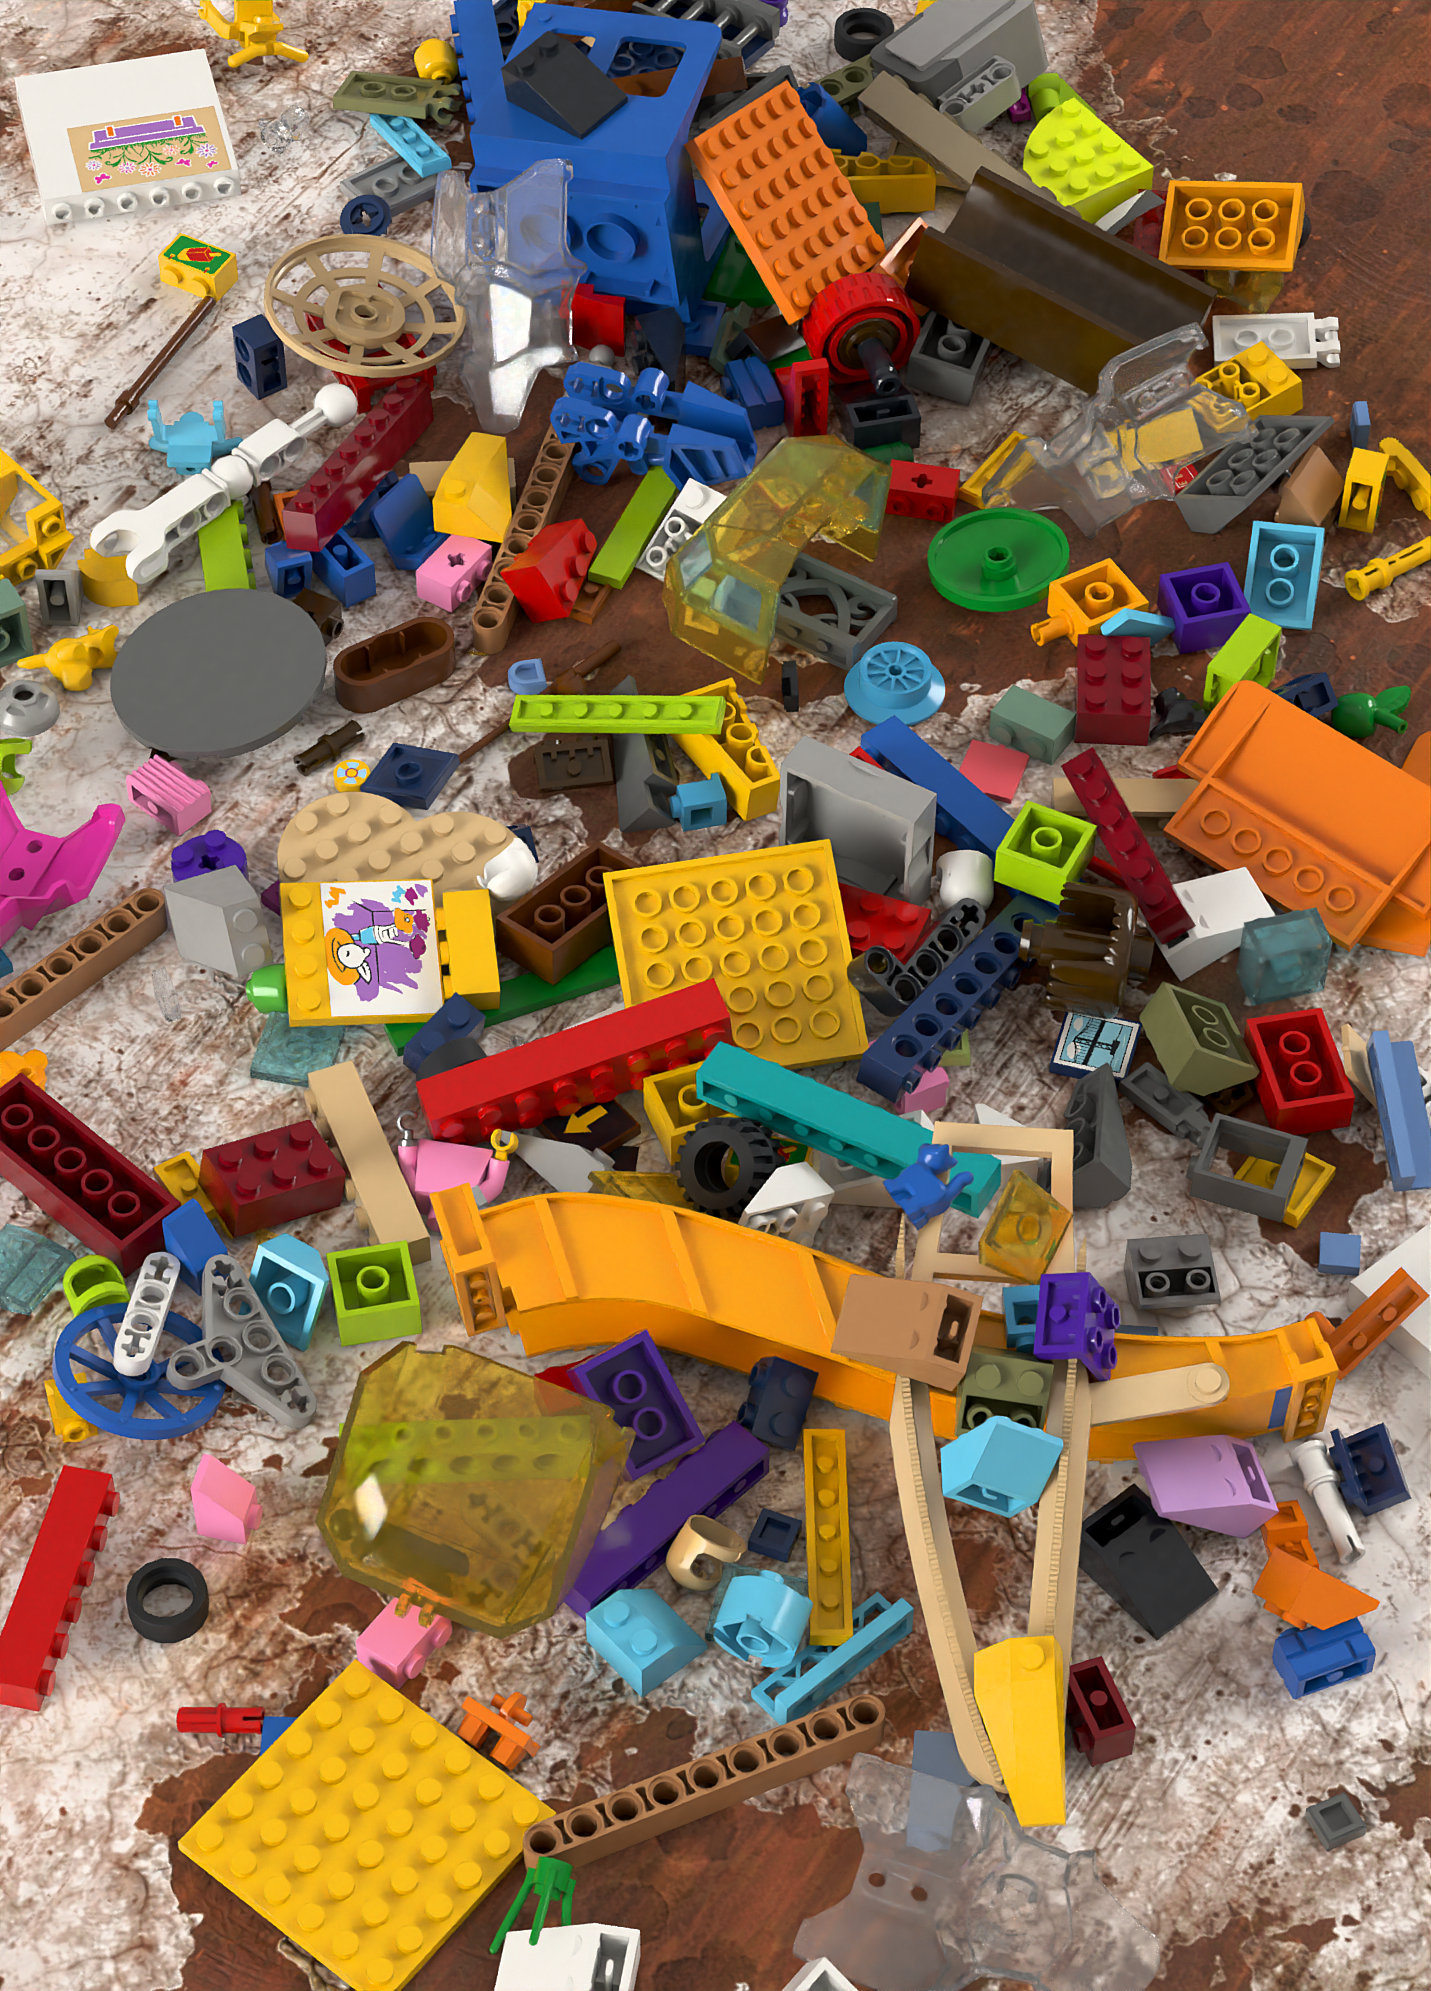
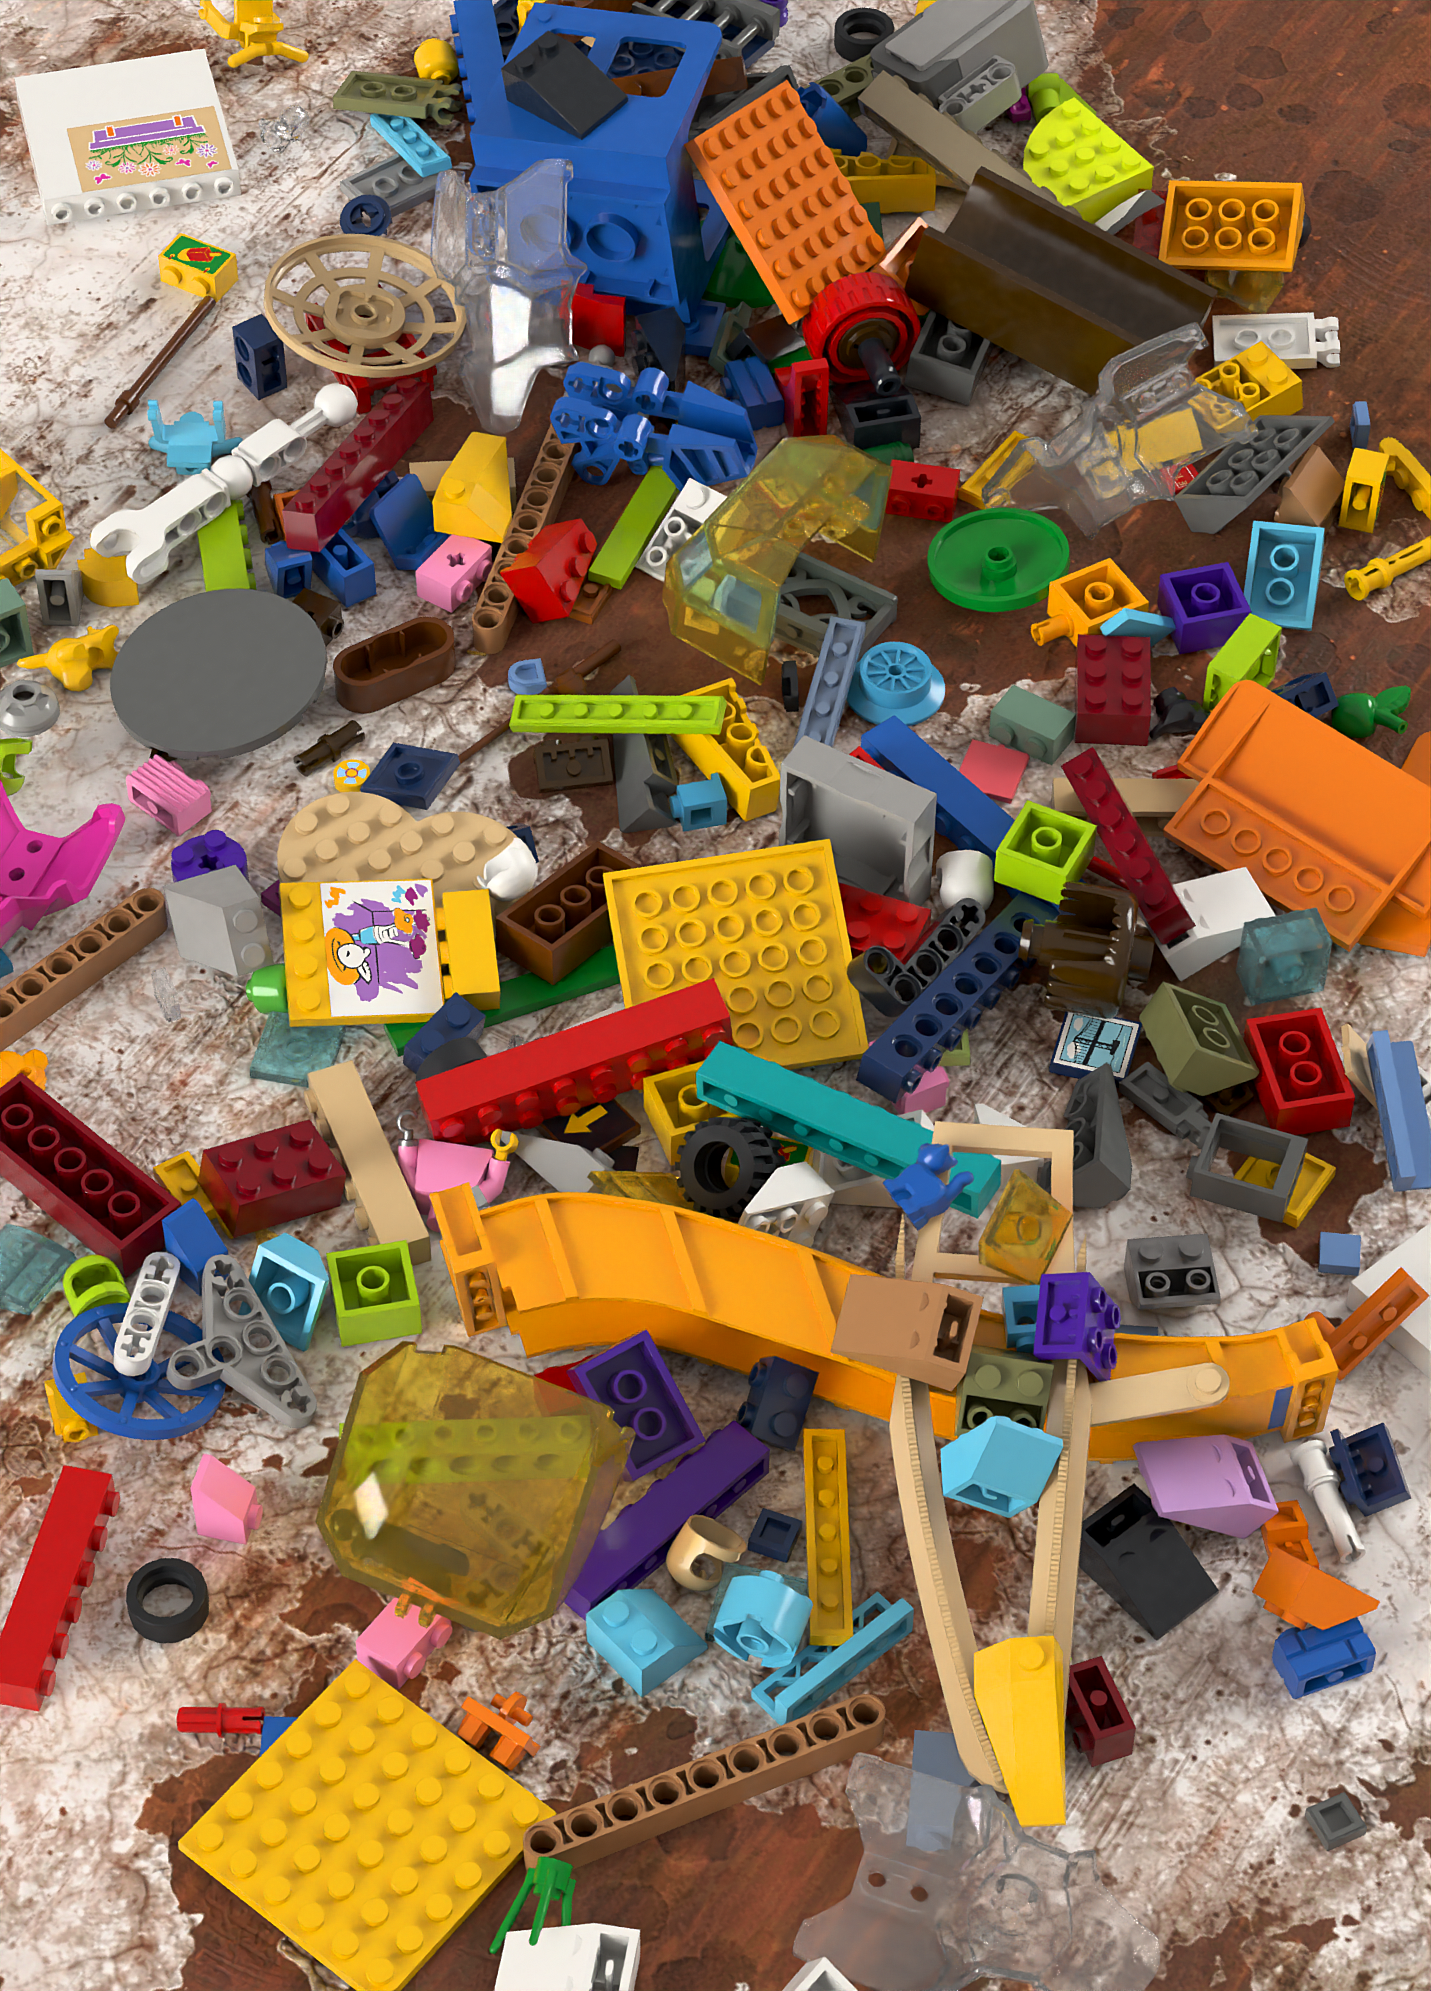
none -> sand blue tile [779,616,866,803]

